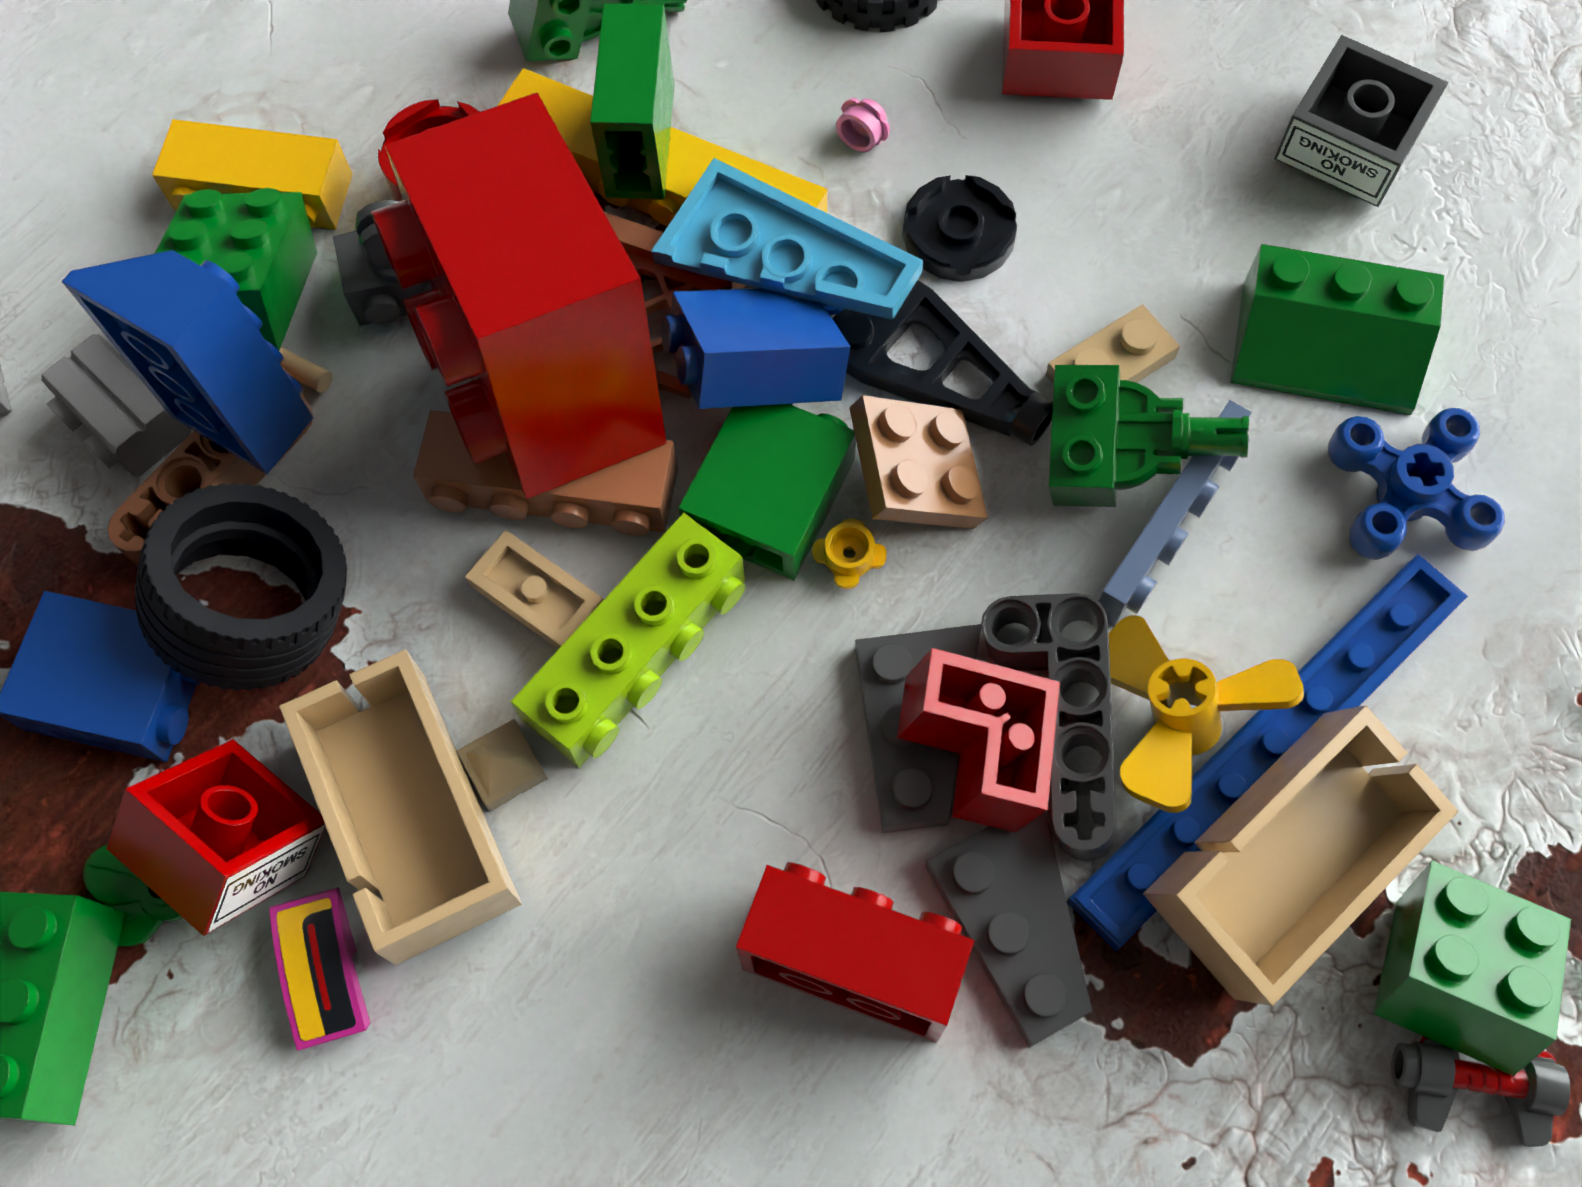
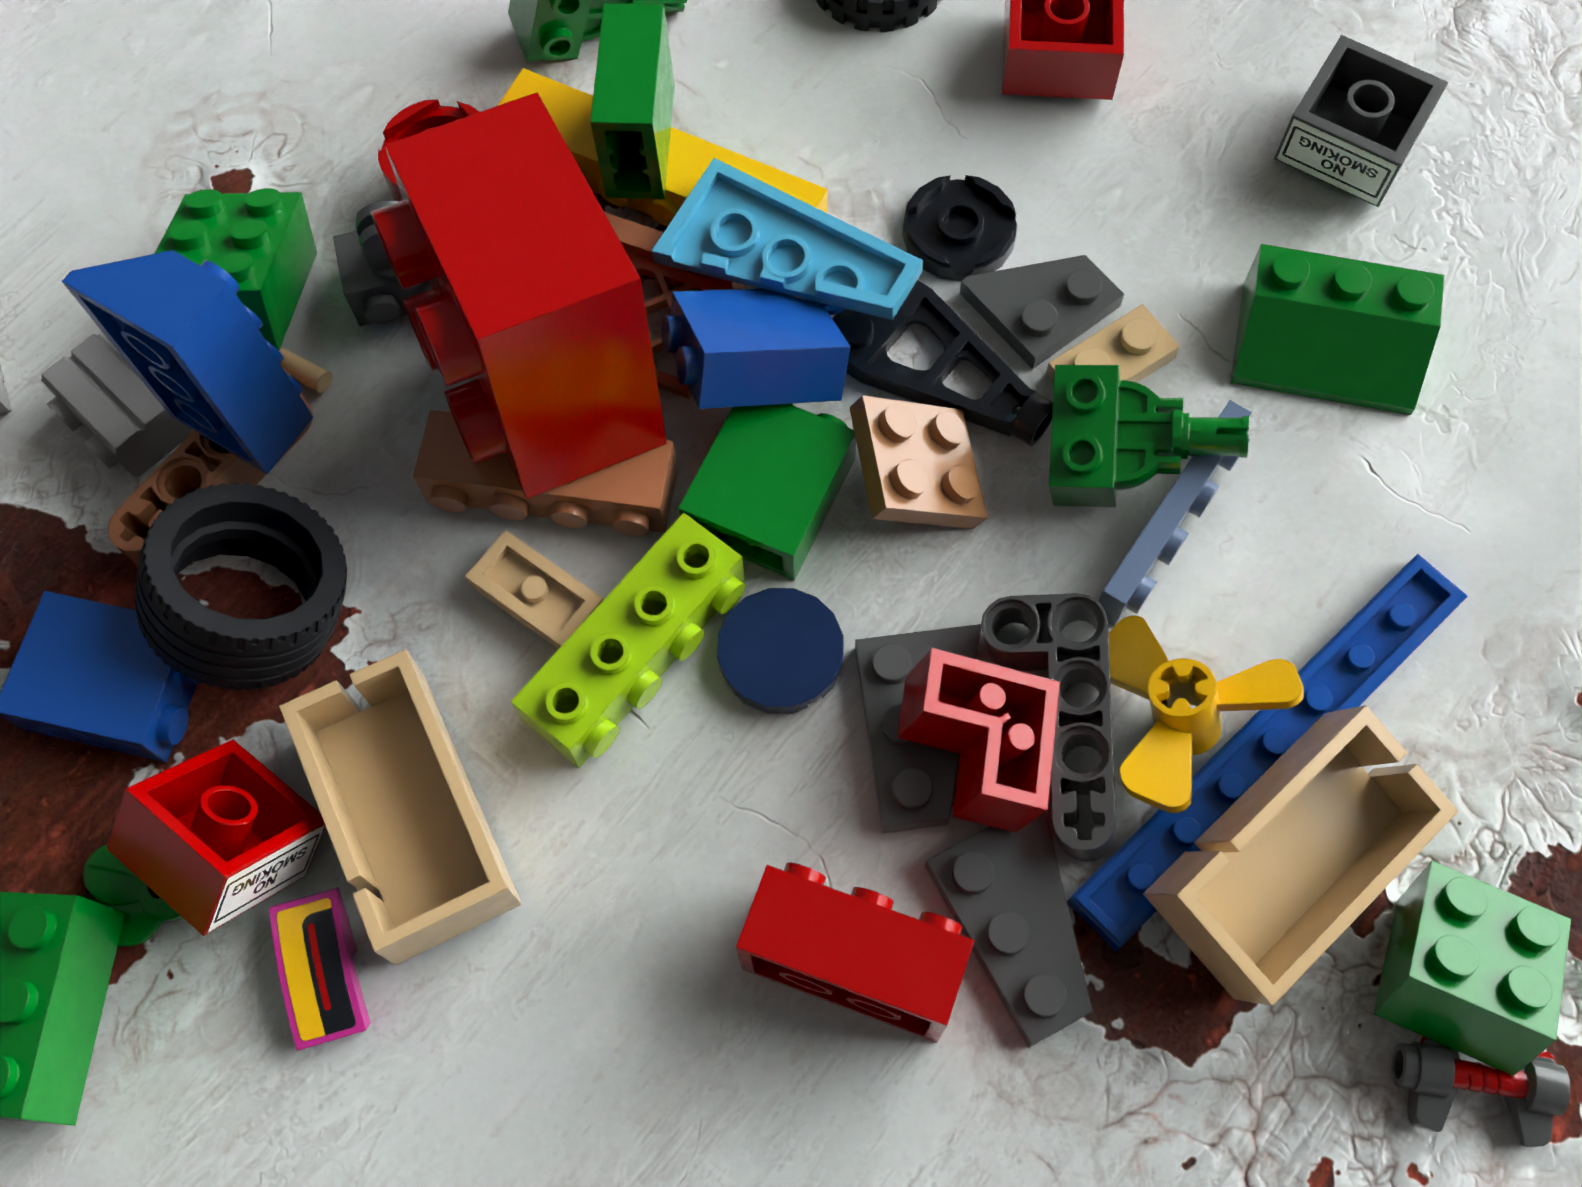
yellow brick [152,119,353,230] -> none
dark tan tile [456,718,548,811] -> none
yellow plate [812,518,887,589] -> none
bright pink plate [836,98,890,152] -> none
blue gear [1328,408,1505,560] -> none
none -> dark blue tile [717,588,844,714]
none -> dark grey wing [960,255,1124,369]

